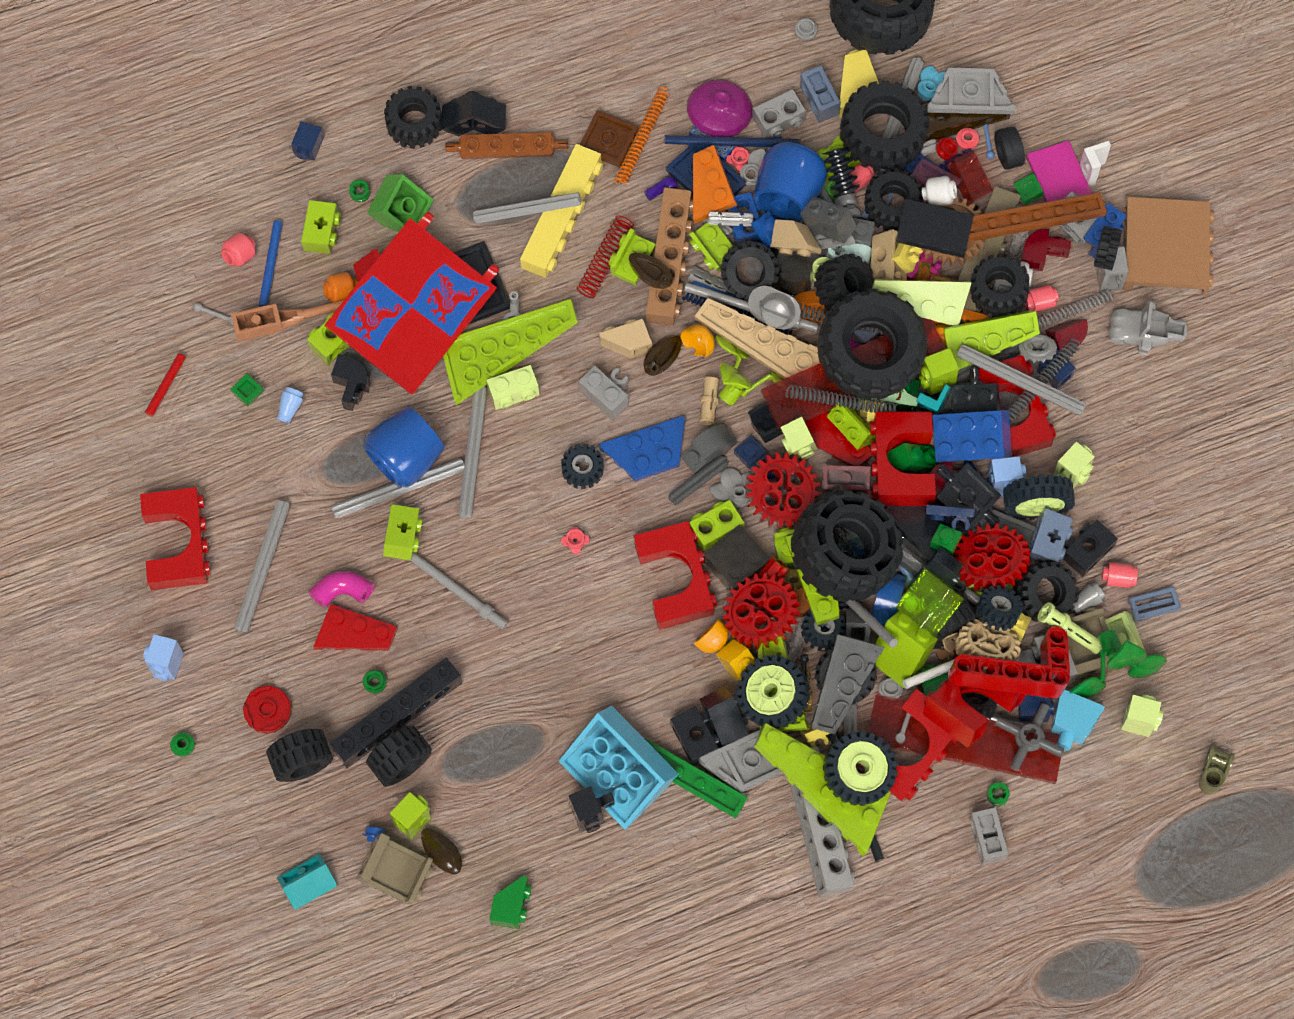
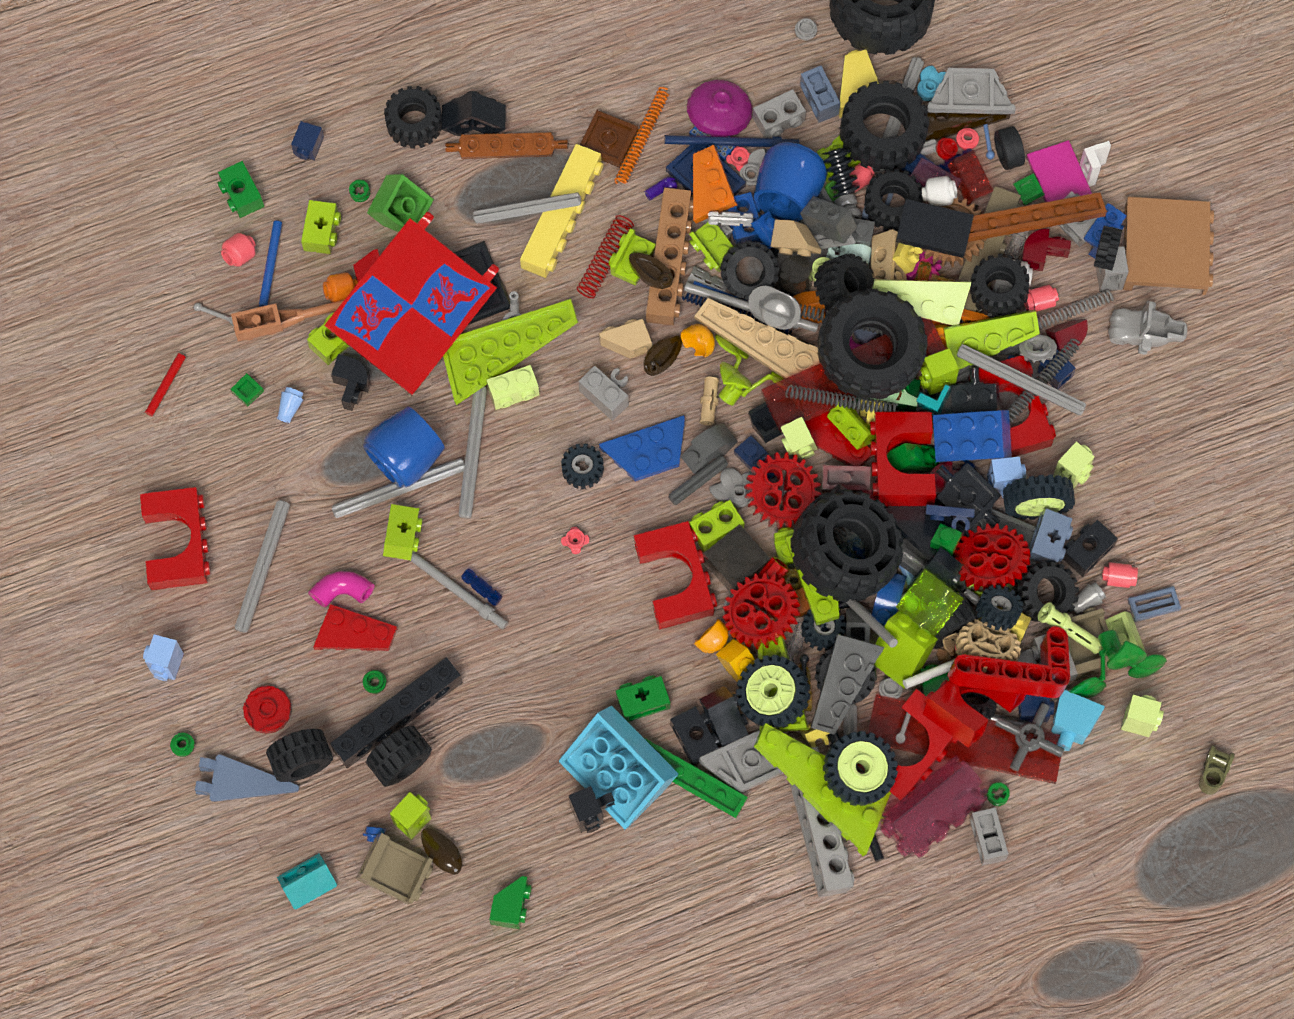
none -> sand blue flag [195,755,299,802]
none -> green brick [217,161,264,218]
none -> clear blue axle [461,568,502,606]
none -> green brick [616,675,670,722]
none -> clear pink brick [880,756,988,859]

